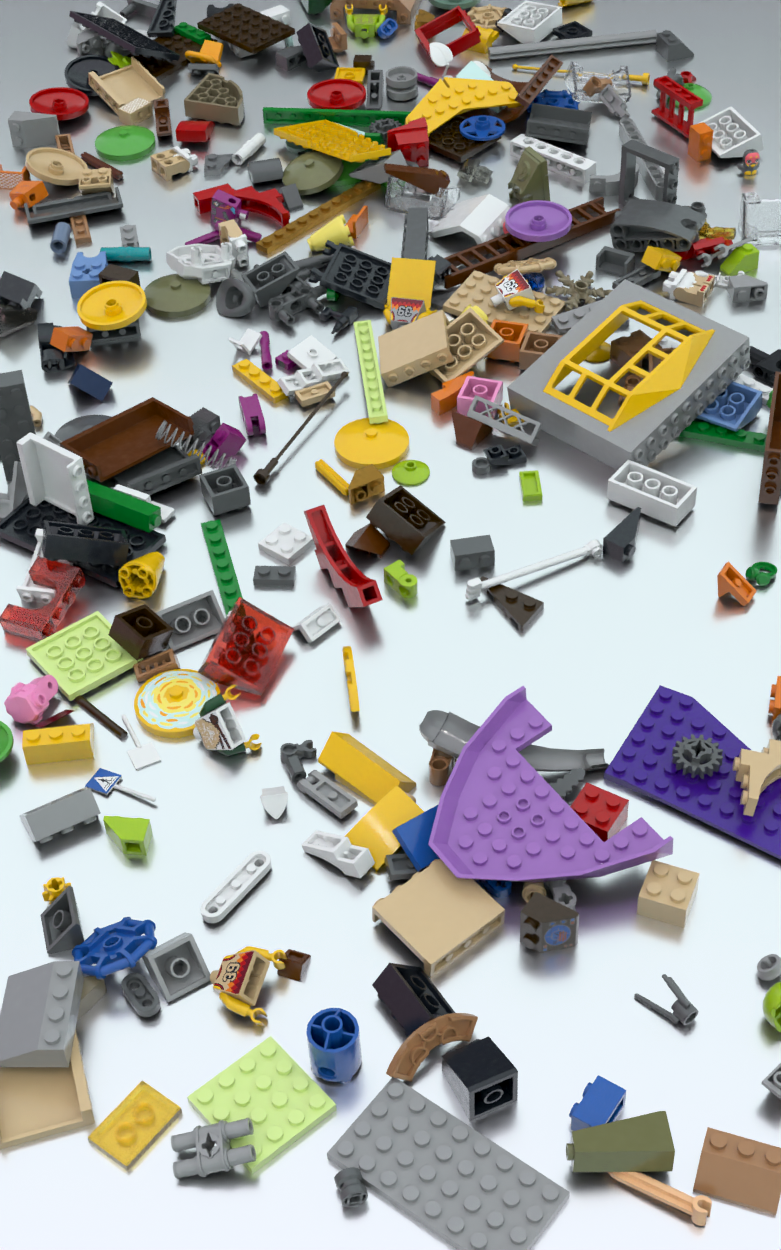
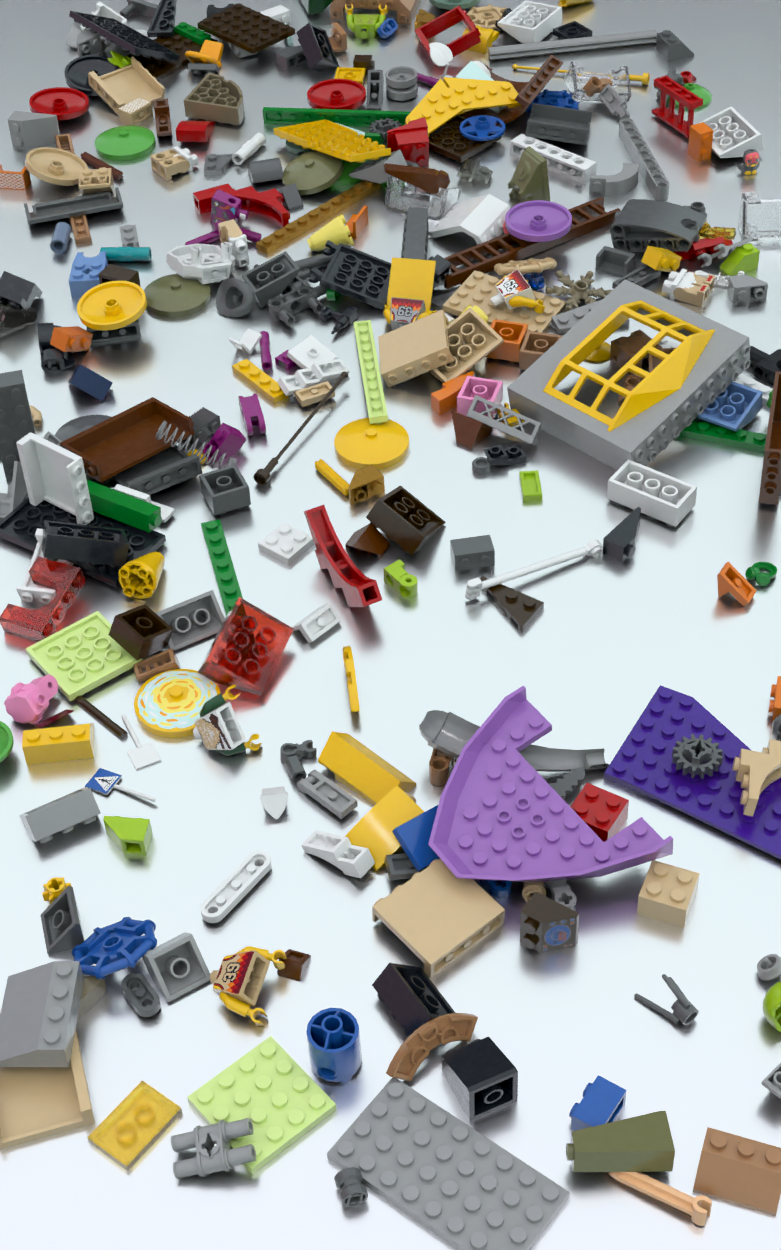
orange torso [9,181,49,210] -> none
dark grey plate [253,565,296,586] -> none
lime dish [392,460,430,486] -> none
dark grey window [619,139,679,206] -> none

